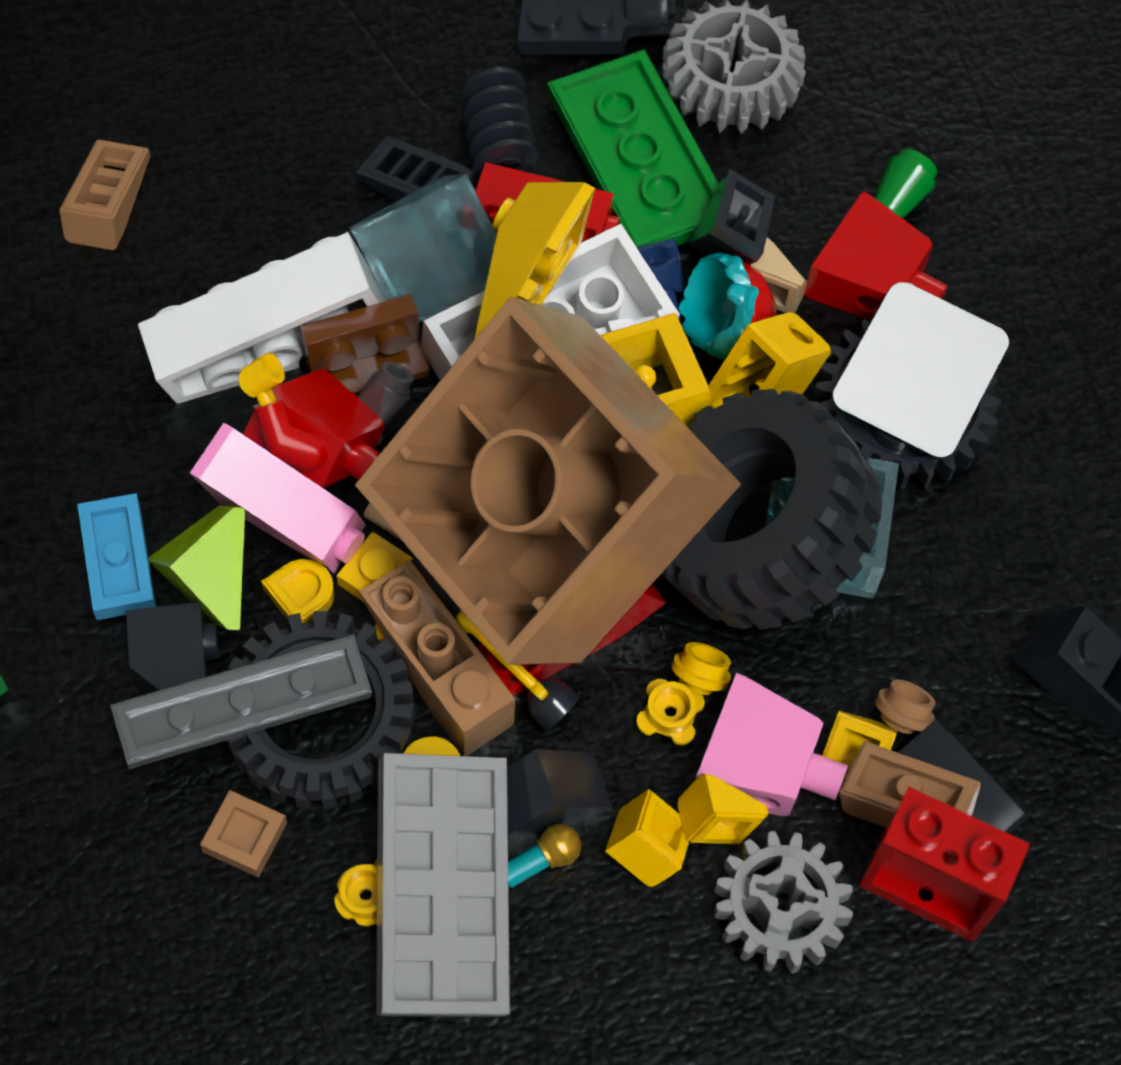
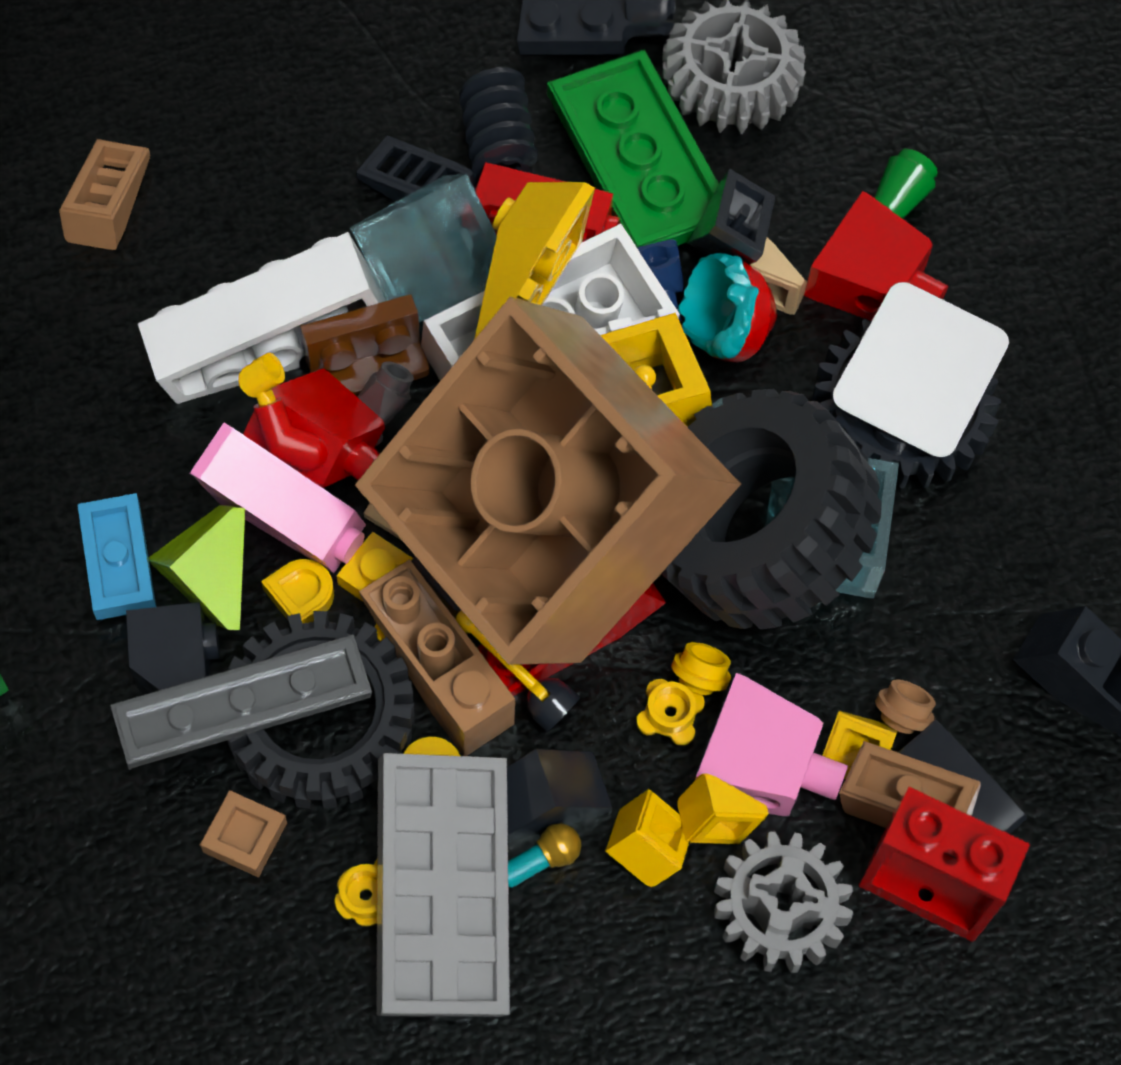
yellow torso [708,312,831,409] -> none

